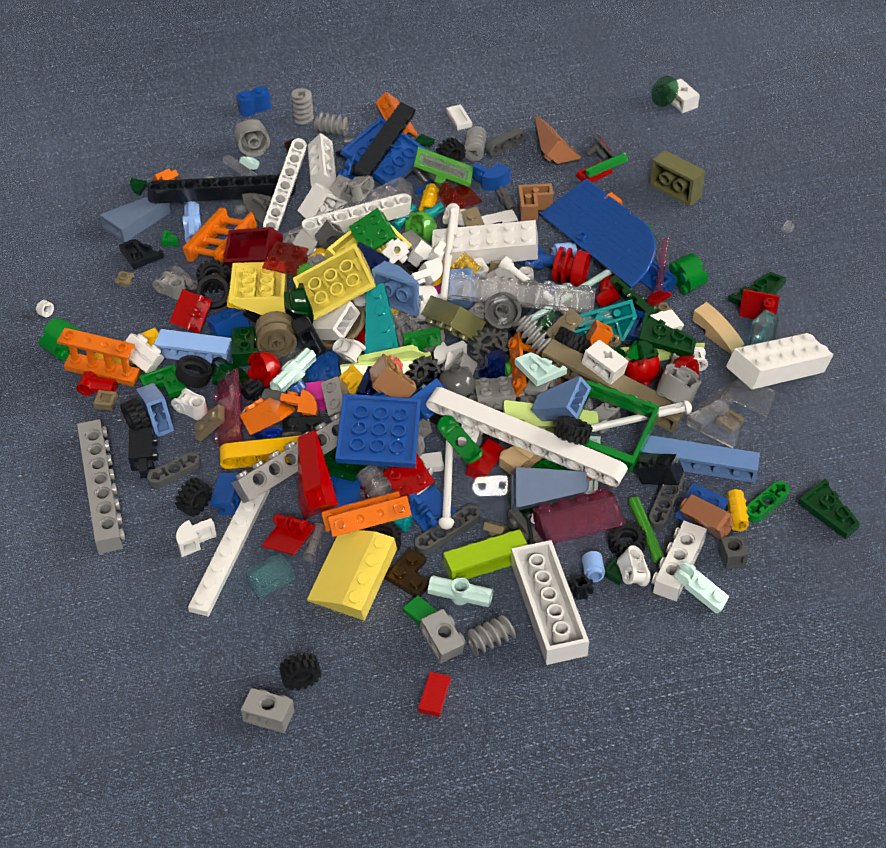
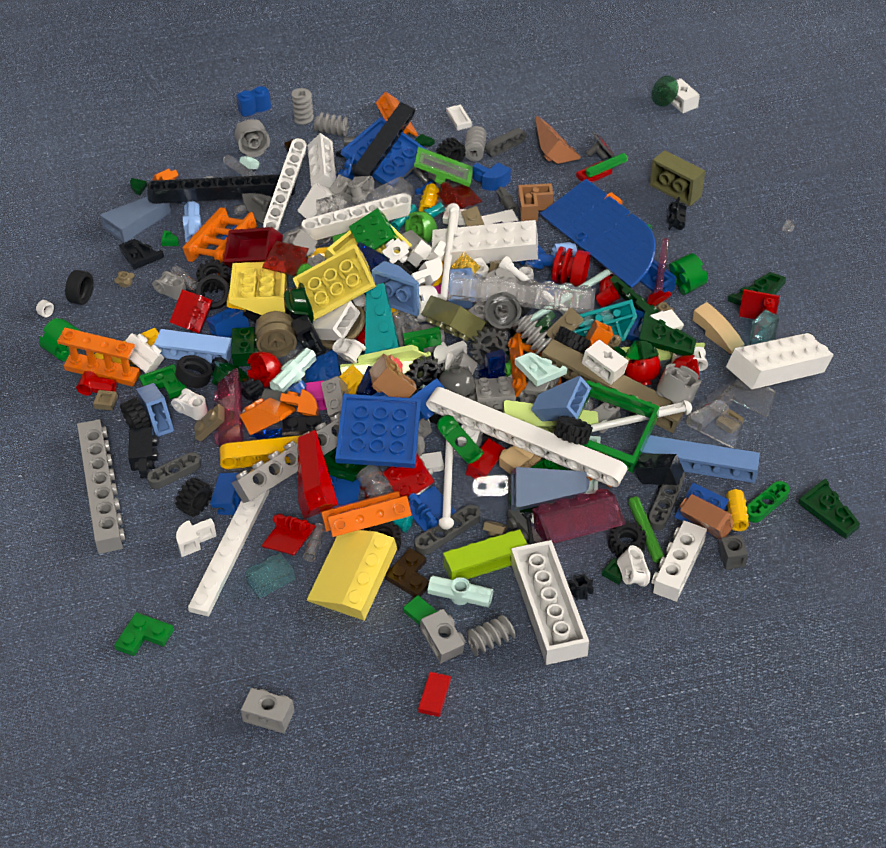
black tyre [279,652,322,690] -> none
dark grey brick [315,220,345,249] -> none
light blue brick [582,551,605,582] -> none
light aqua hinge [674,561,729,614] -> none
none -> black tyre [65,270,94,305]
none -> green plate [114,612,174,656]
none -> clear wheel [316,193,346,215]
none -> black hinge [667,197,687,230]

